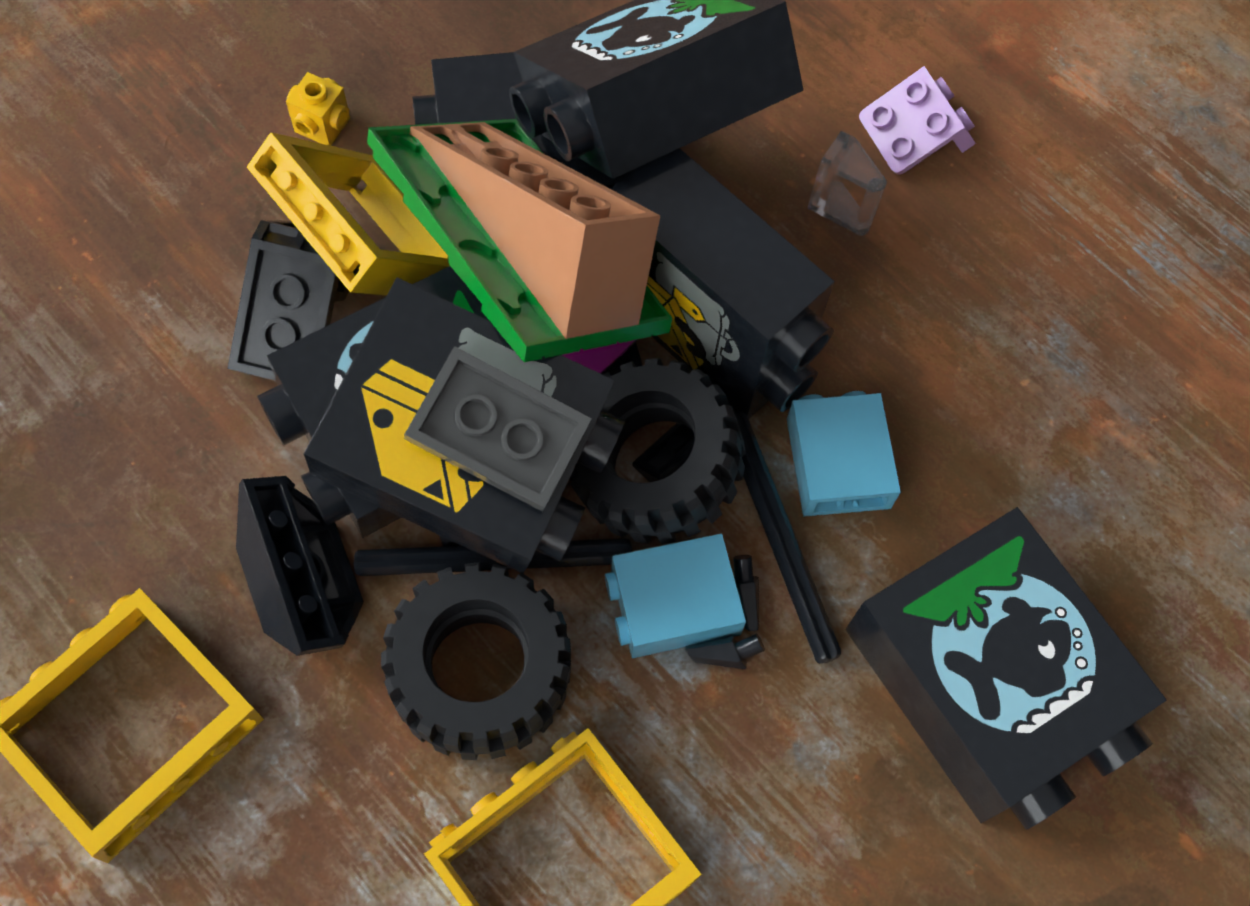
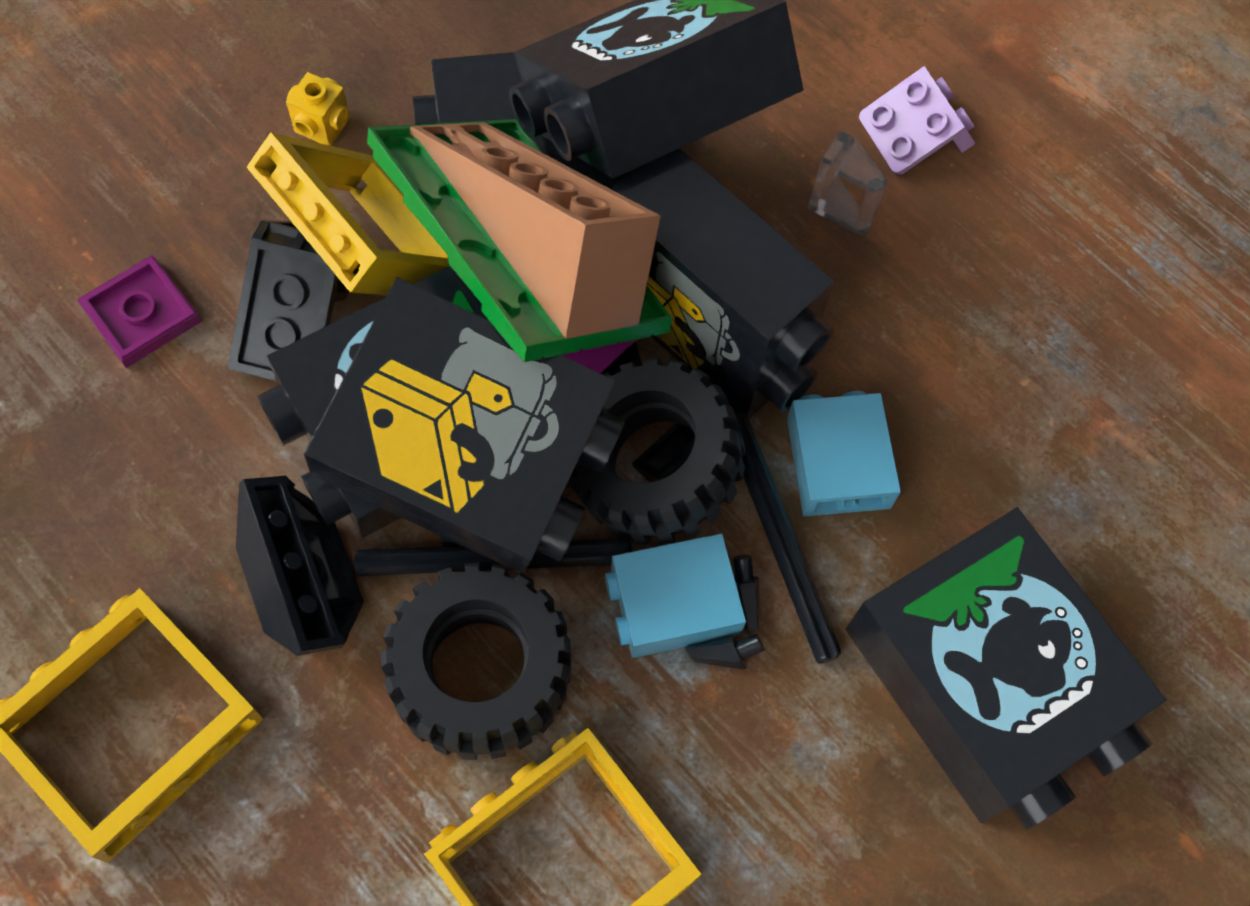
dark grey plate [404,346,592,512] -> none
none -> magenta tile [77,254,202,368]

